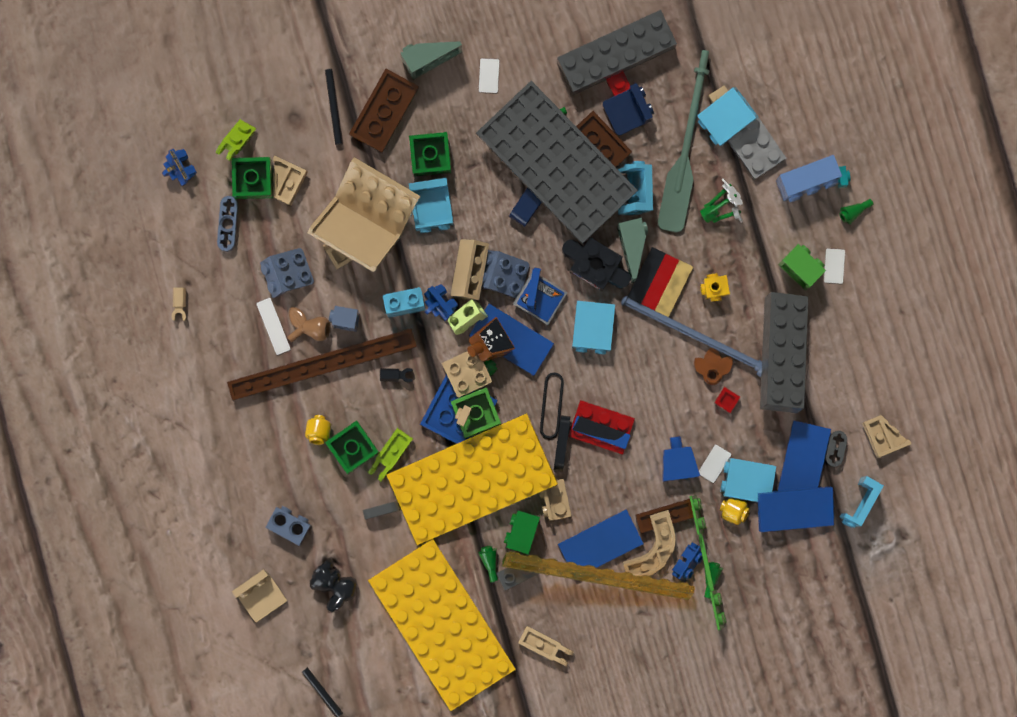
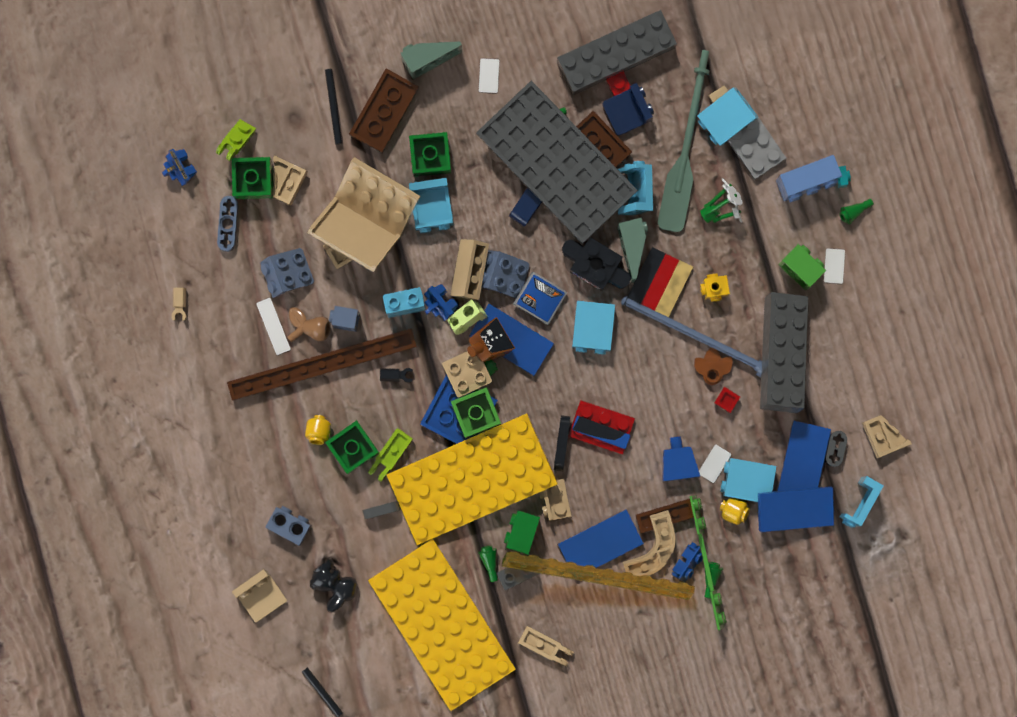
tan plate [455,405,472,427] -> none
blue tile [527,268,541,309] -> none
black piece [540,372,564,439] -> none

